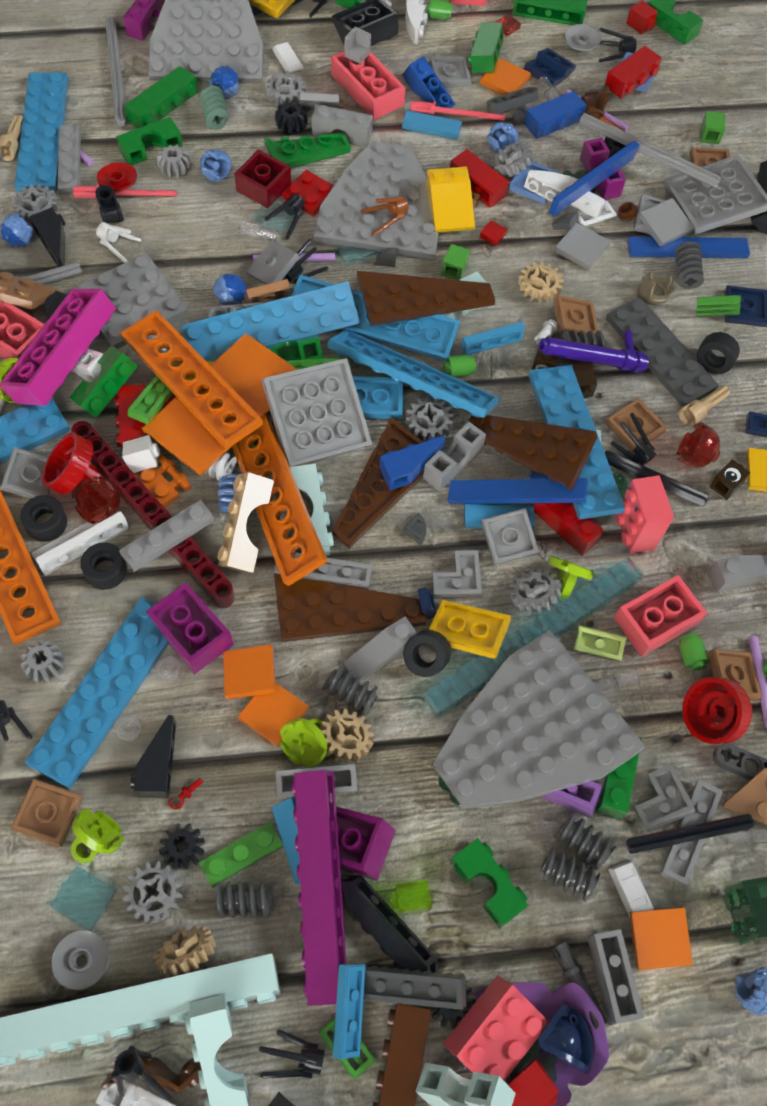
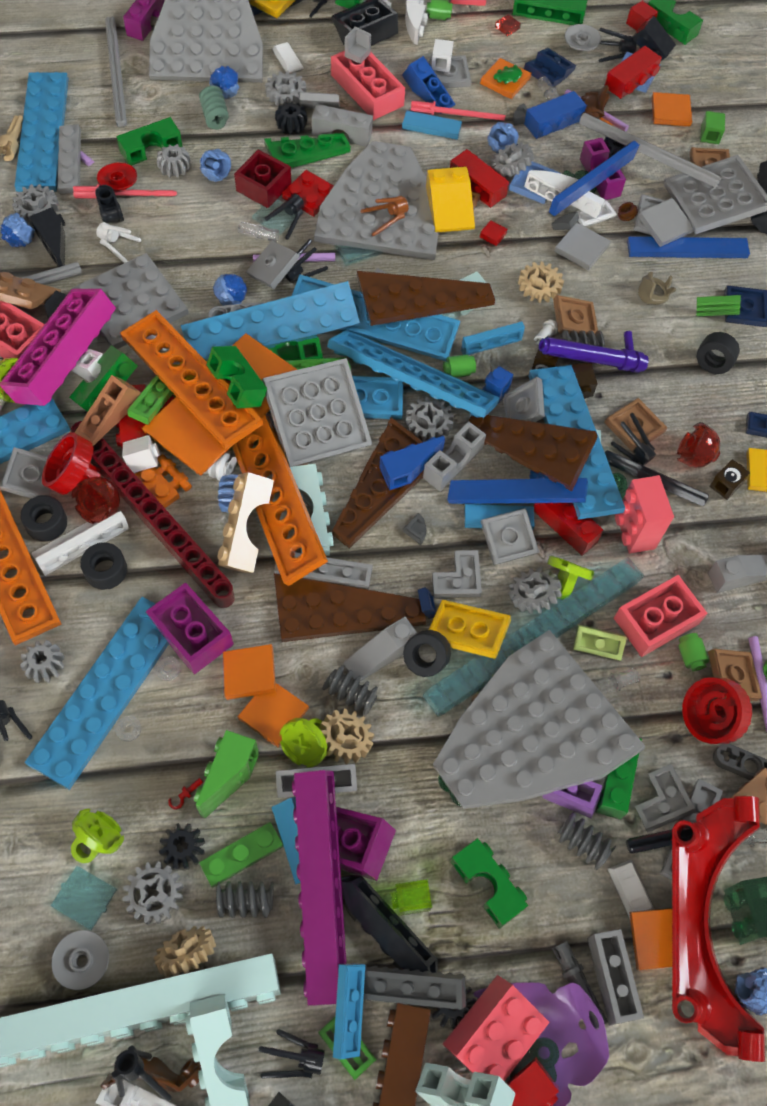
medium nougat tile [10,779,84,847] -> none
light grey plate [119,500,215,572] -> none
green brick [124,66,198,128] -> none
black slope [130,715,177,798] -> none
medium nougat tile [244,279,290,304] -> none
dark grey tile [375,248,397,267] -> none
bright green brick [441,244,471,280] -> none
green brick [468,23,504,73] -> none
dark grey beam [487,87,538,114] -> none
dark blue hat [538,1002,594,1074] -> none
dark grey piece [539,847,600,902] -> none
dark grey plate [606,297,719,407] -> none
dark grey piece [675,241,704,289] -> none
tan piece [678,385,731,427] -> none
none -> nougat slope [75,375,141,446]
none -> bright green slope [194,730,259,819]
none -> green arch [206,346,267,409]
none -> white brick [431,39,454,72]
none -> blue brick [482,366,514,404]
none -> green piece [493,65,522,84]
none -> light grey plate [504,377,545,422]
none -> black brick [632,16,676,61]
none -> orange tile [651,92,692,127]
none -> red panel [672,796,765,1062]

